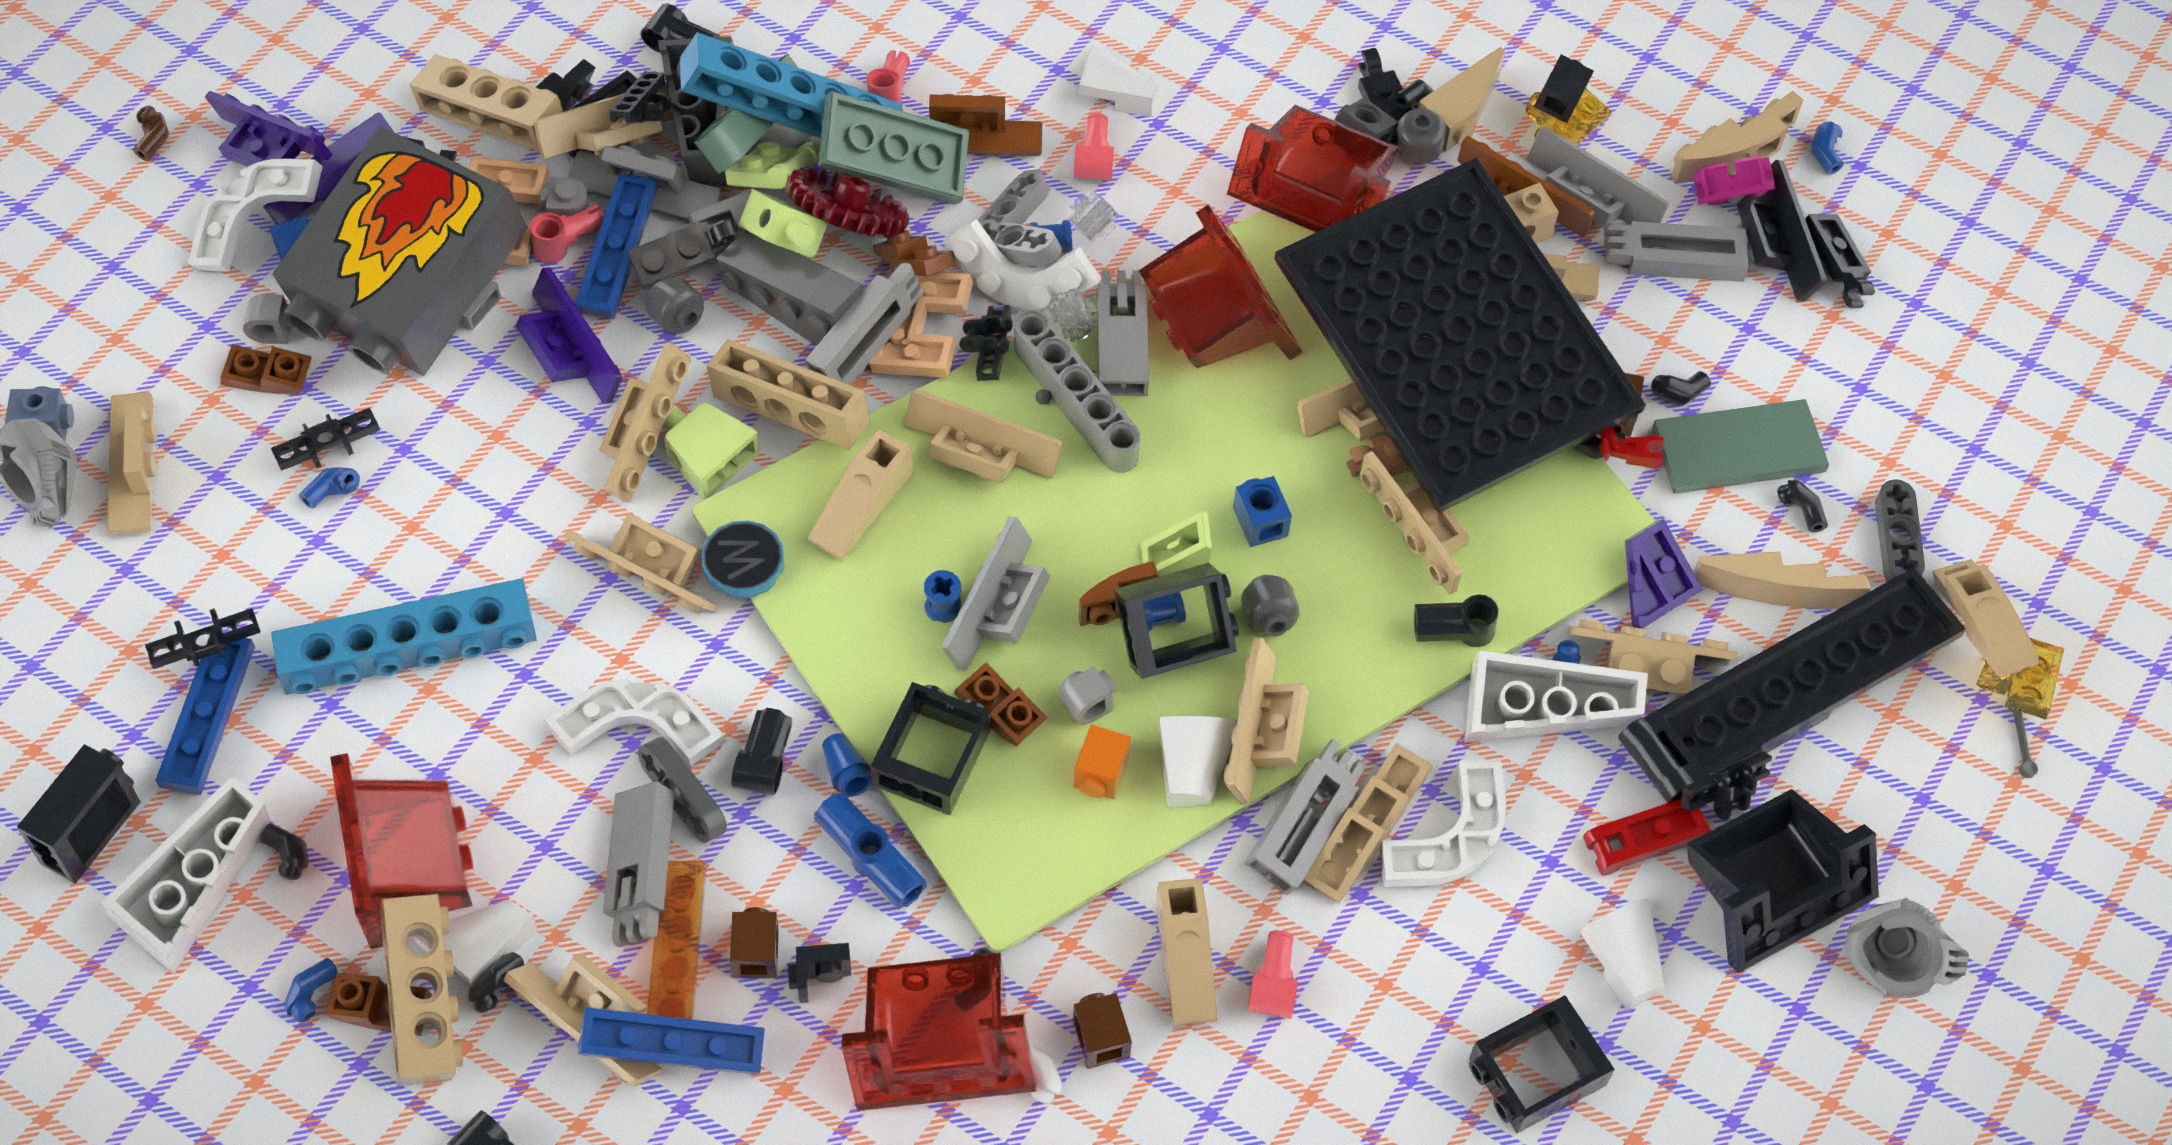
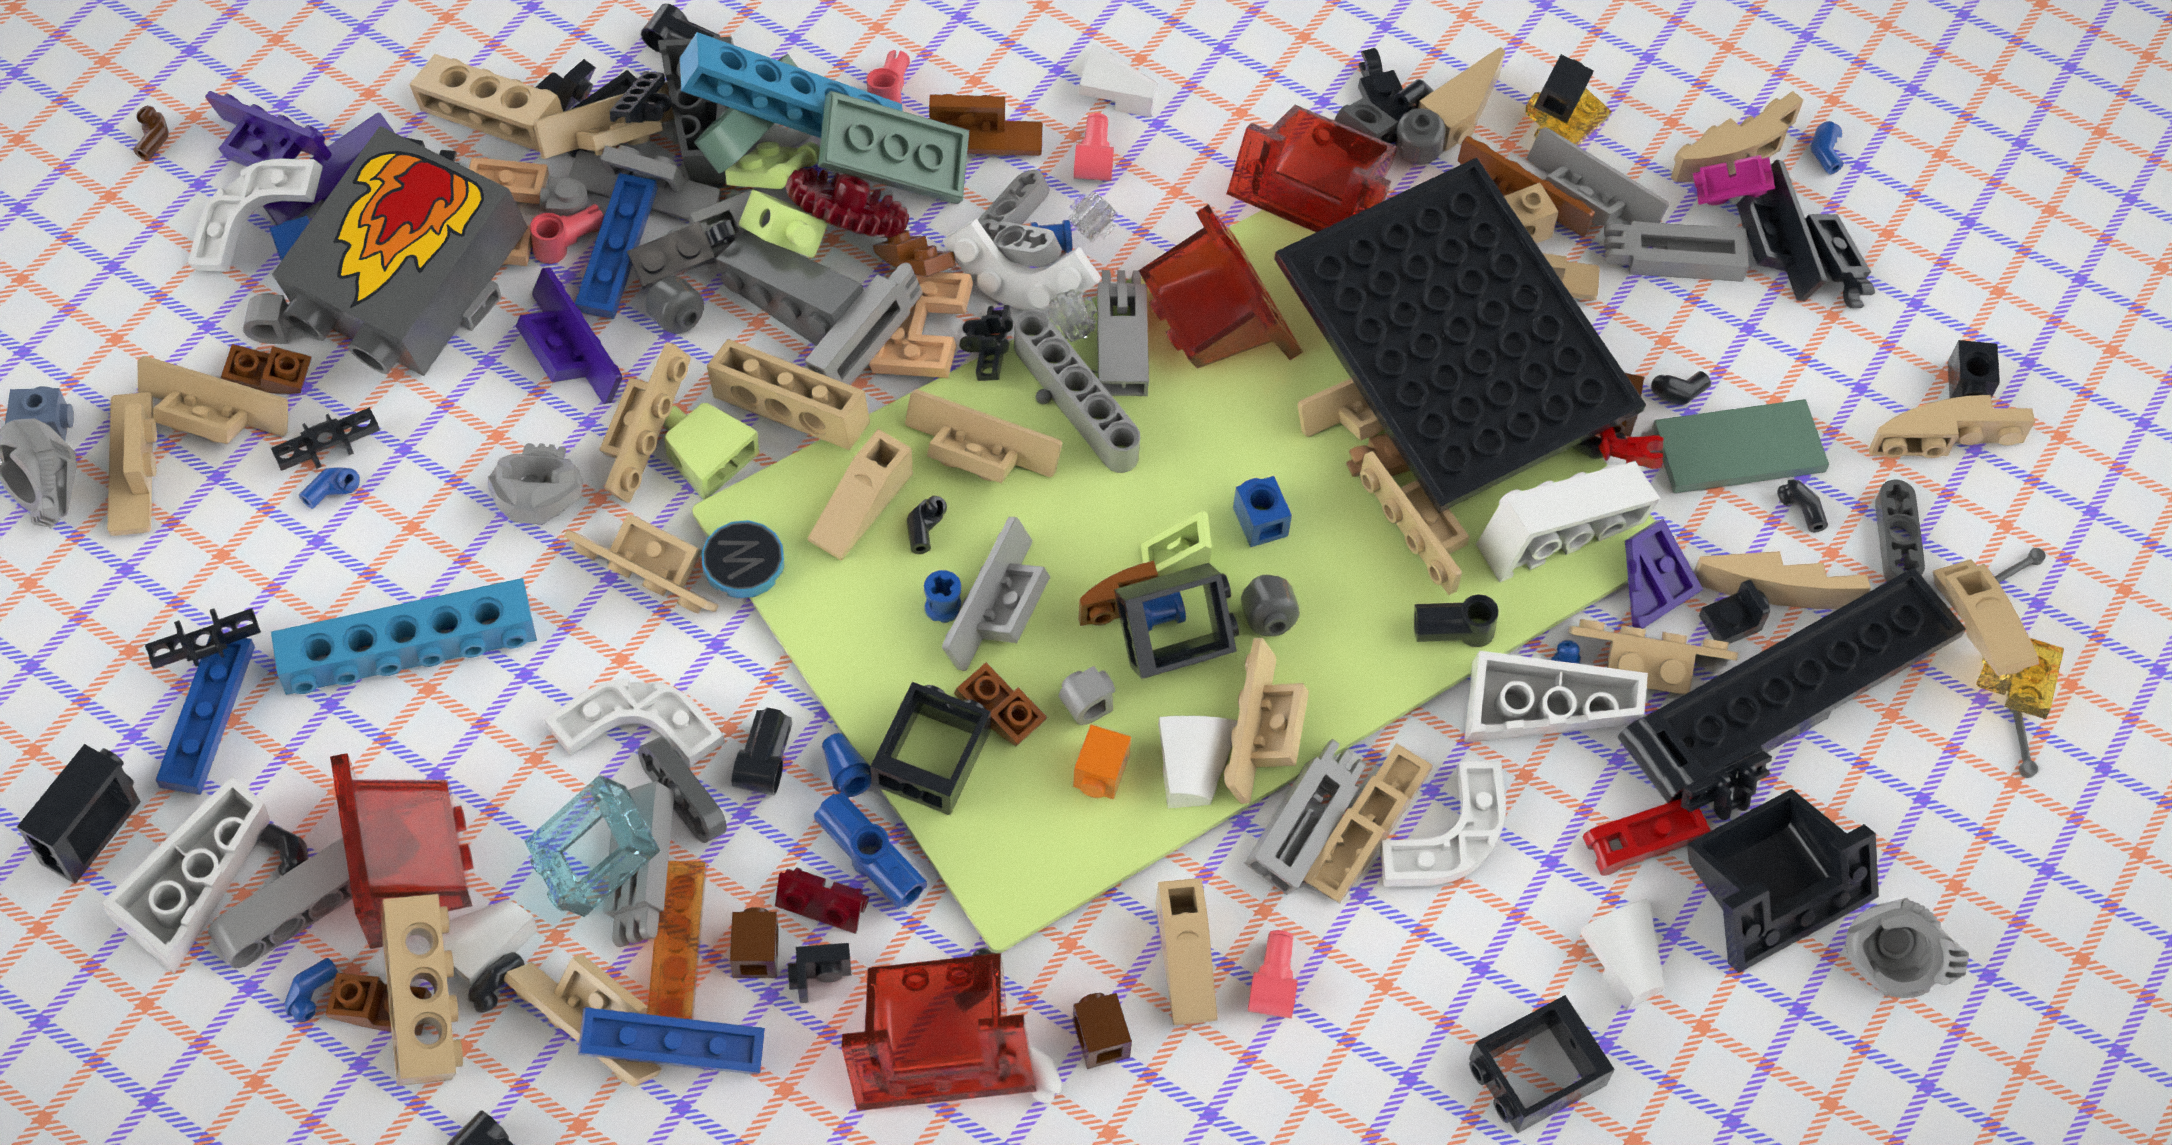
none -> tan bracket [137,356,288,444]
none -> light grey beam [208,811,419,968]
none -> light grey helmet [488,443,583,525]
none -> clear light blue window [524,775,661,917]
none -> dark red hinge [775,867,869,934]
none -> black arm [907,496,947,554]
none -> white wedge [1476,461,1660,582]
none -> black bracket [1699,579,1770,645]
none -> tan slope [1869,395,2035,458]
none -> black brick [1948,340,2000,399]
none -> dark grey hinge [1994,548,2046,583]

